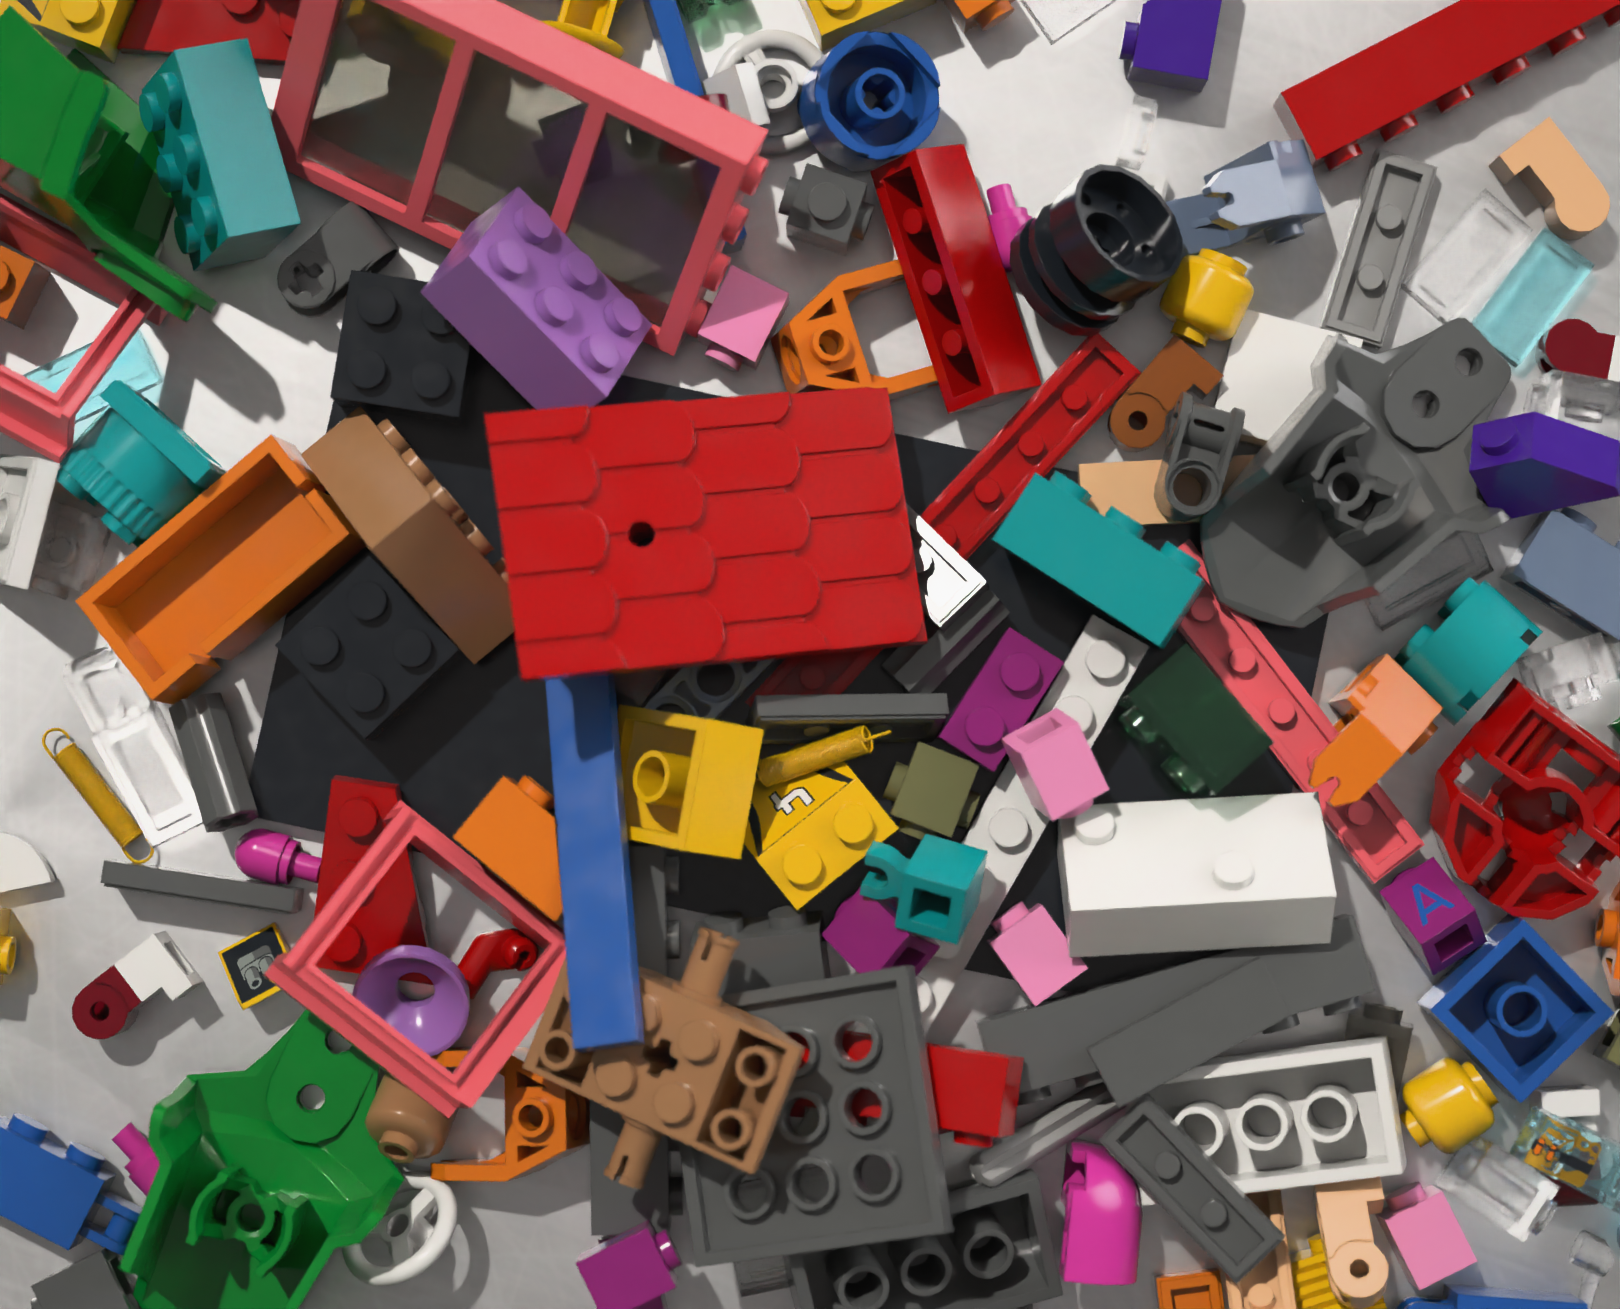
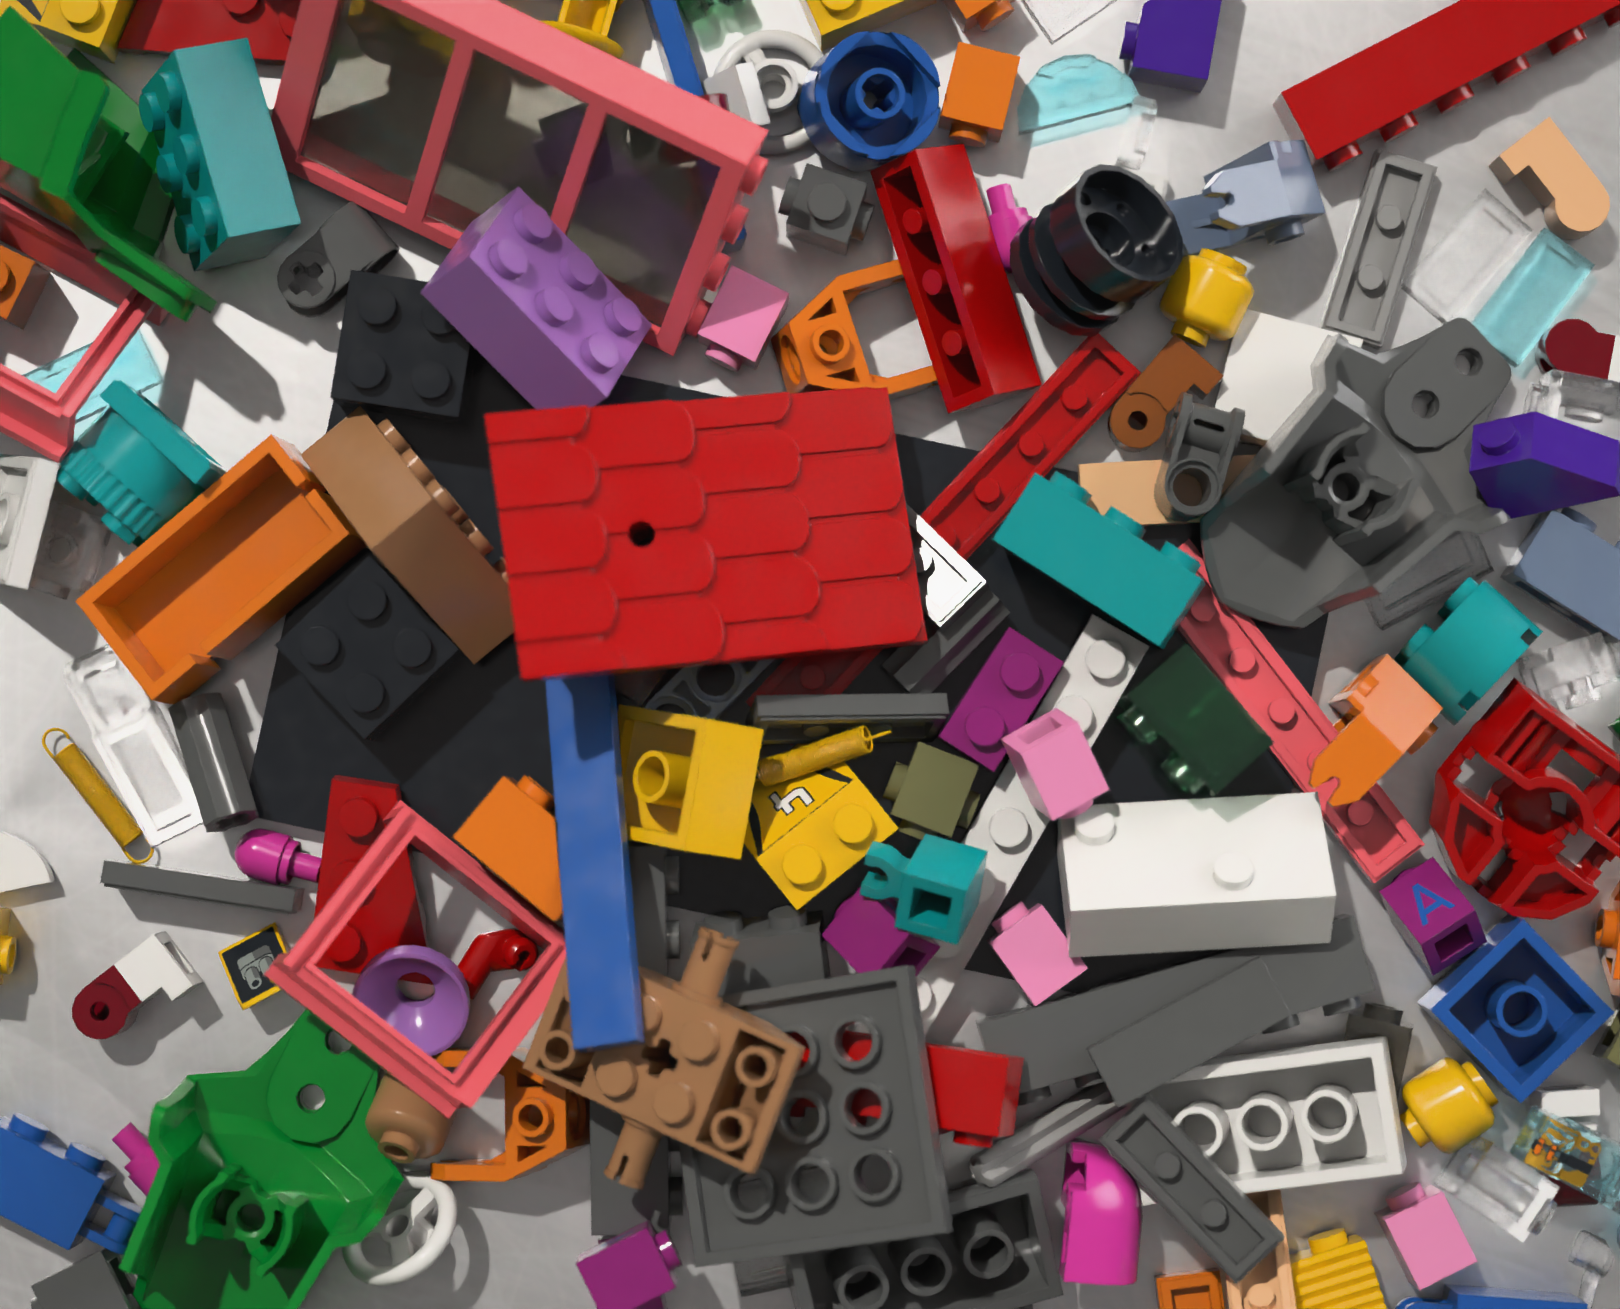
light nougat leg [1313,1177,1388,1309] -> none
none -> orange brick [938,42,1020,147]
none -> clear light blue tile [1017,54,1141,136]

